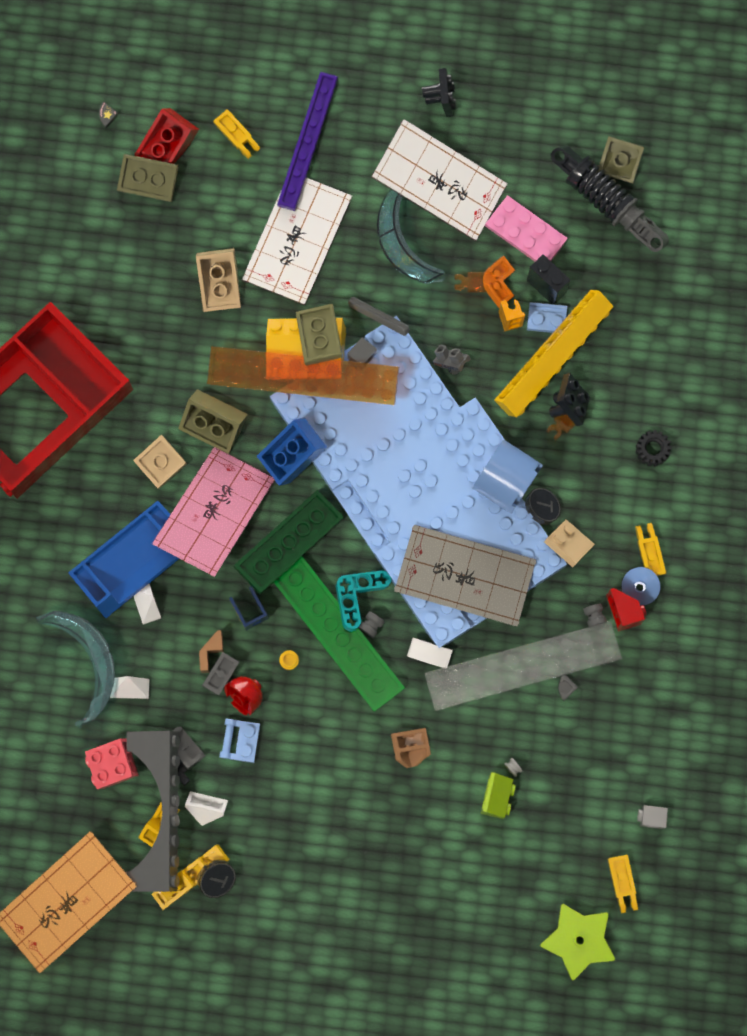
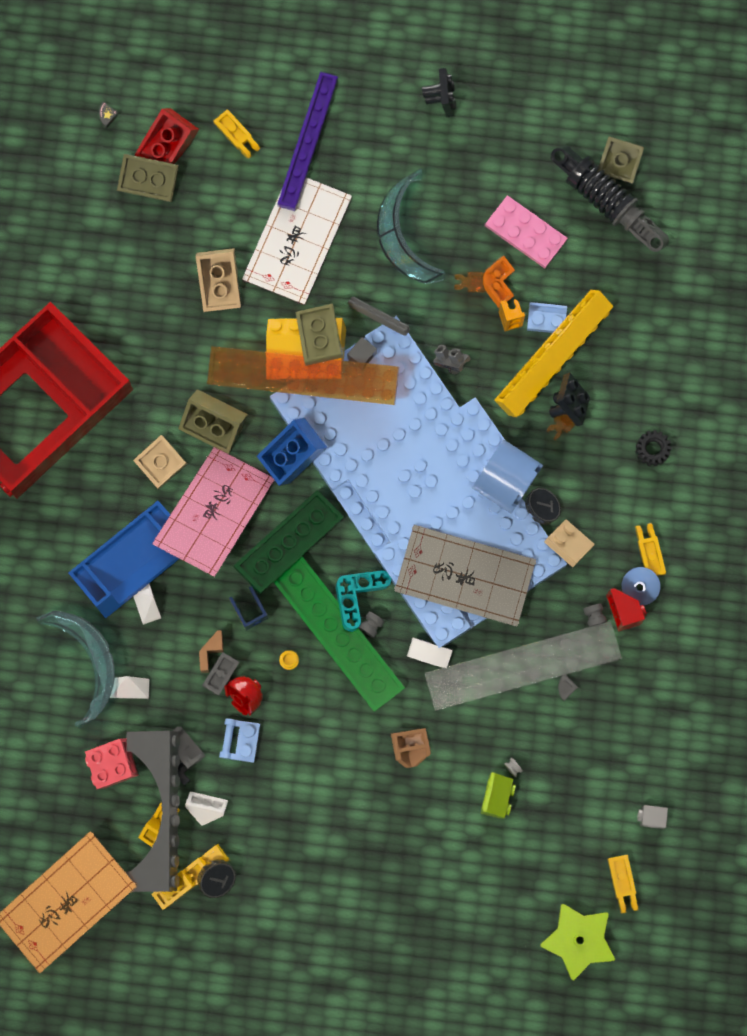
white piece [372,120,507,241] -> none
black brick [527,254,570,305] -> none

